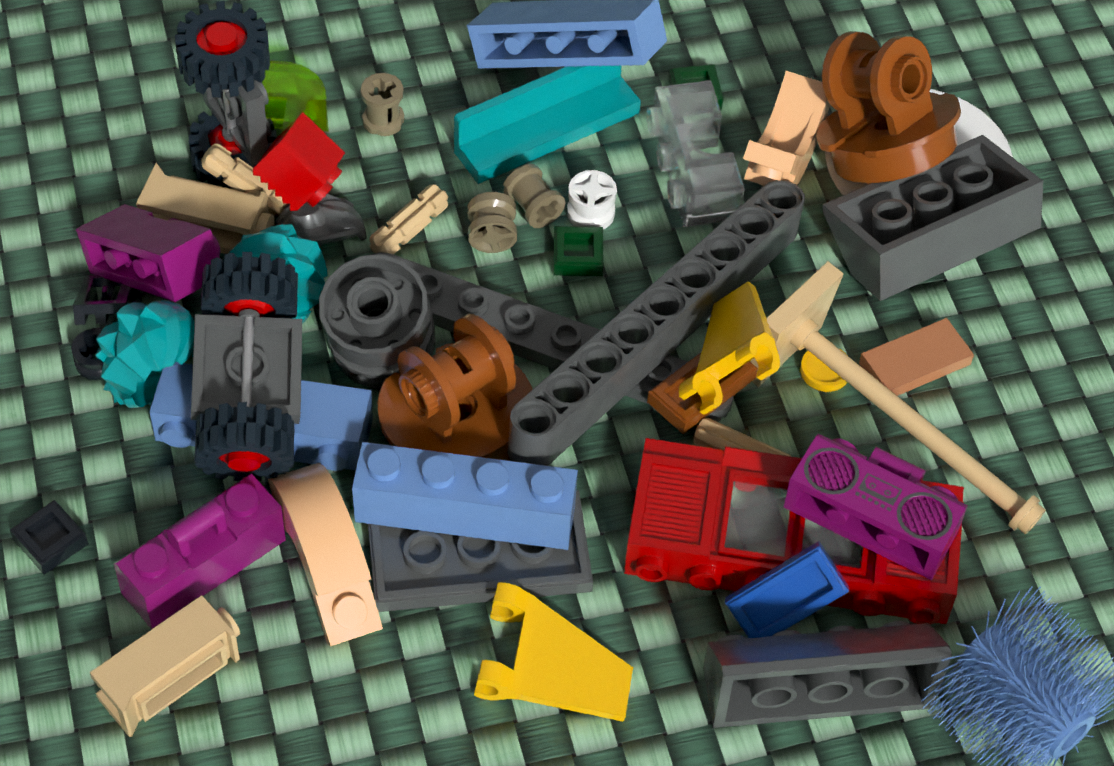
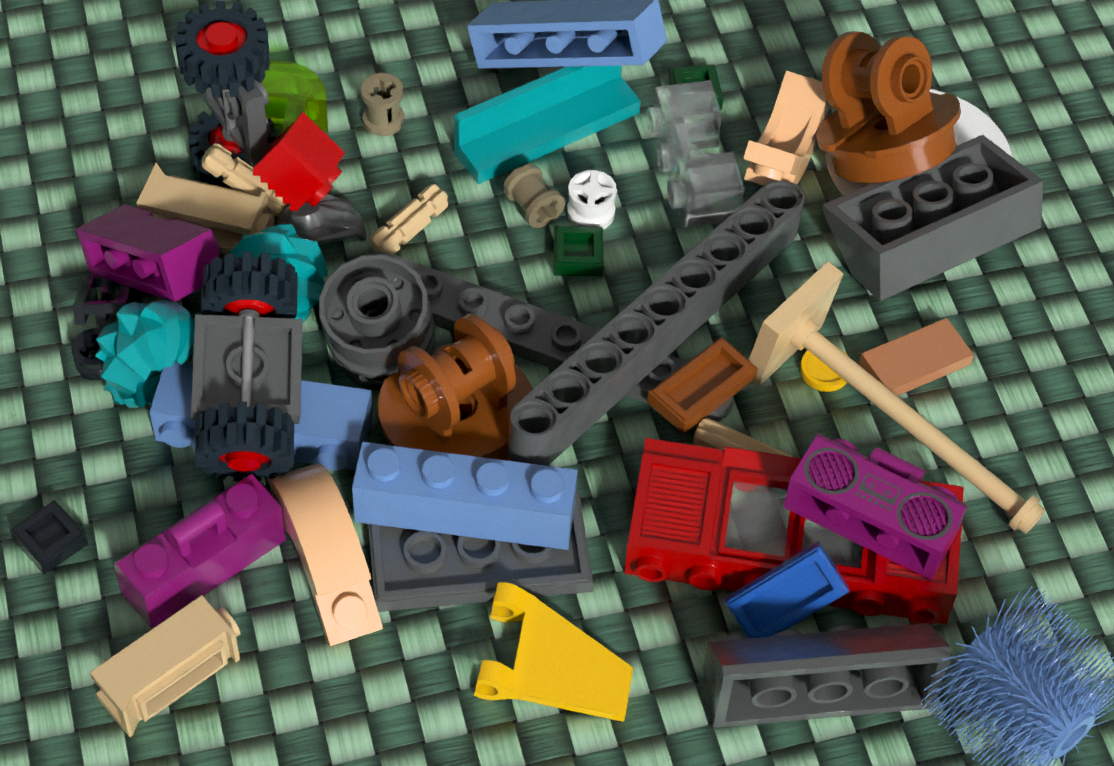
dark tan wheel [467,192,517,253] -> none
yellow flag [679,281,780,415] -> none

